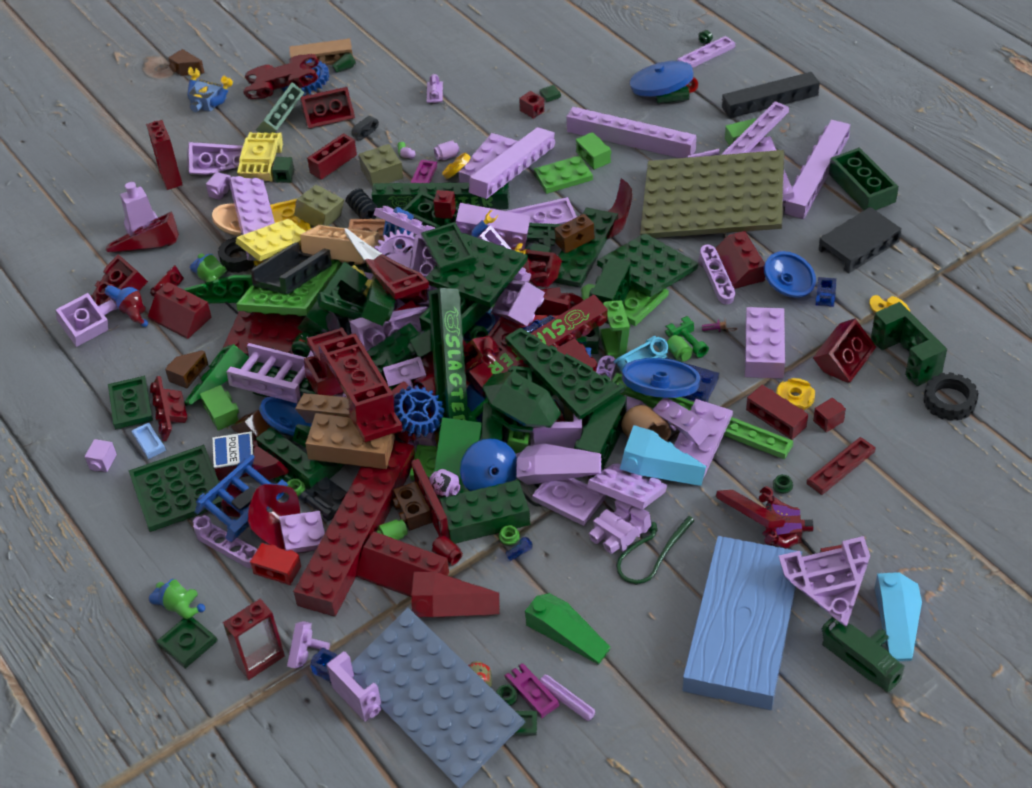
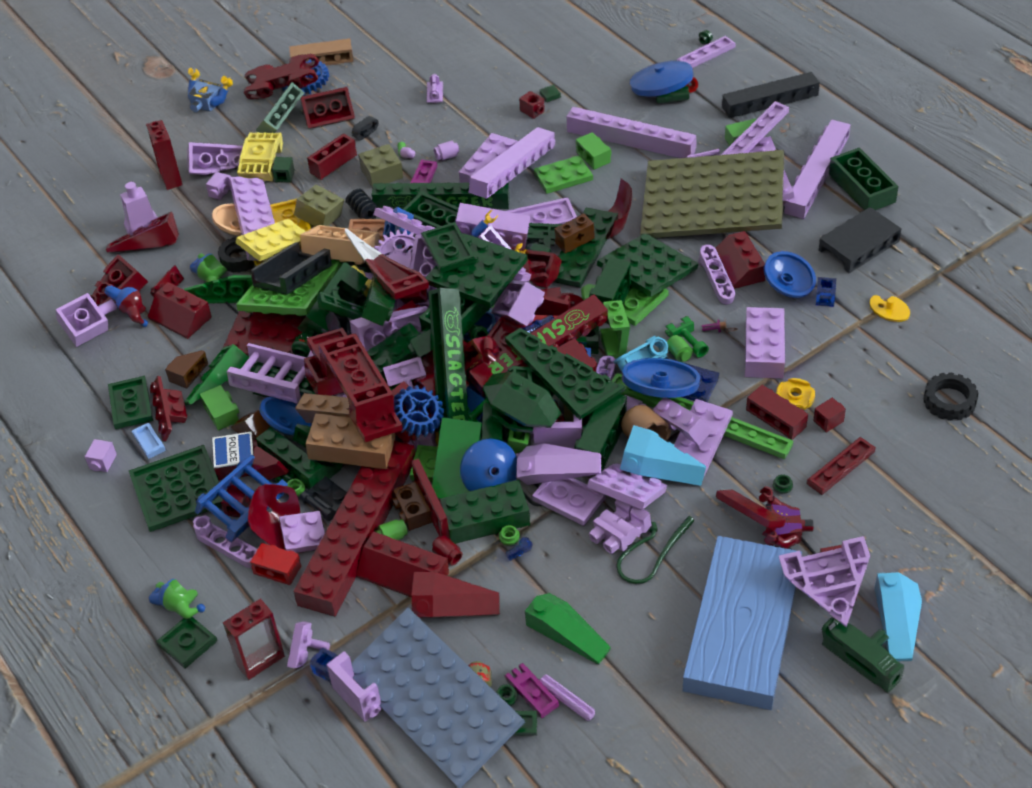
reddish brown slope [168,49,205,76] -> none
black piece [231,486,255,511] -> none
dark green cone [332,53,356,73] -> none
lavender head [429,469,460,498] -> none
dark red brick [433,190,456,219] -> none
yellow tile [442,152,471,179] -> none
dark red slope [813,318,876,383] -> none
dark green plate [871,302,947,387] -> none

